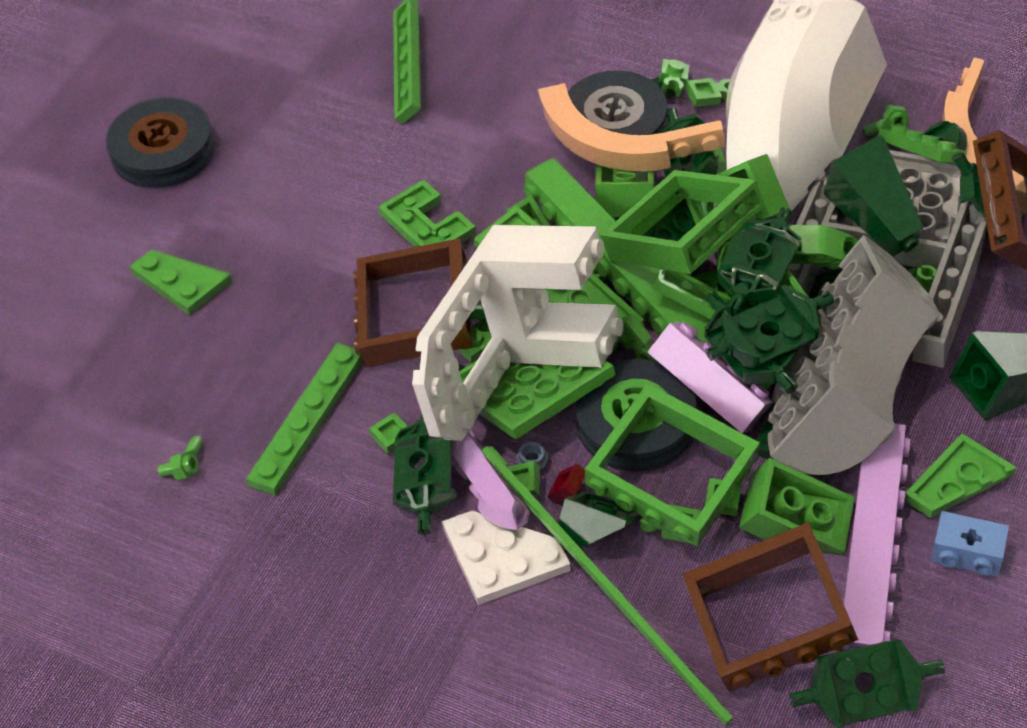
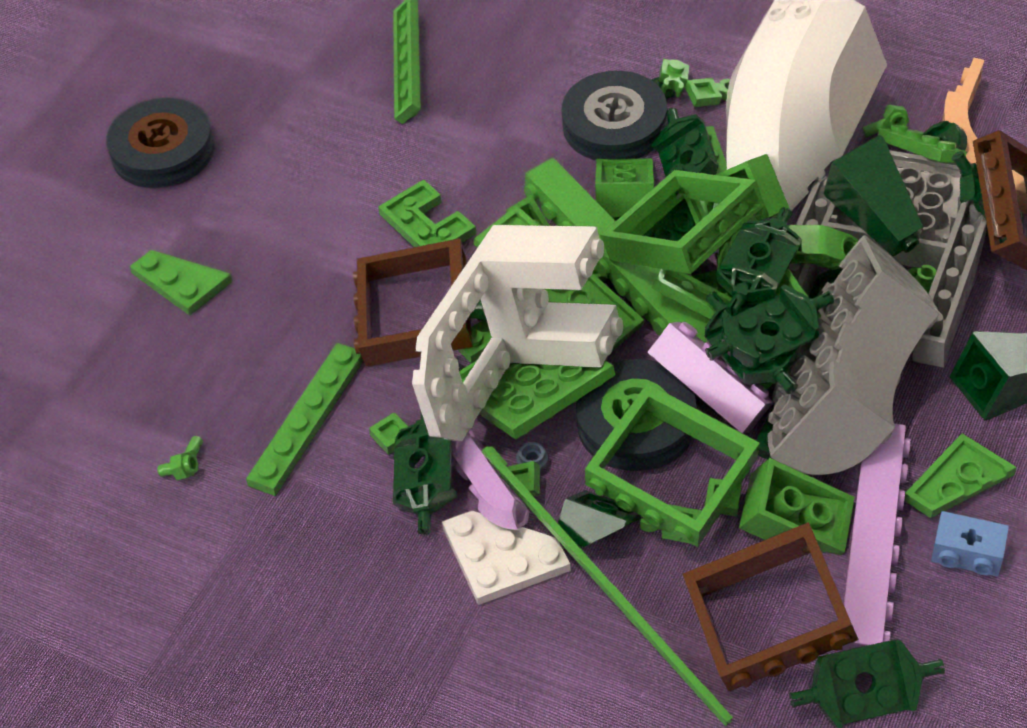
light nougat arch [538,83,725,172] -> none
dark red plate [547,464,585,504] -> none
bright green plate [617,314,656,361] -> none

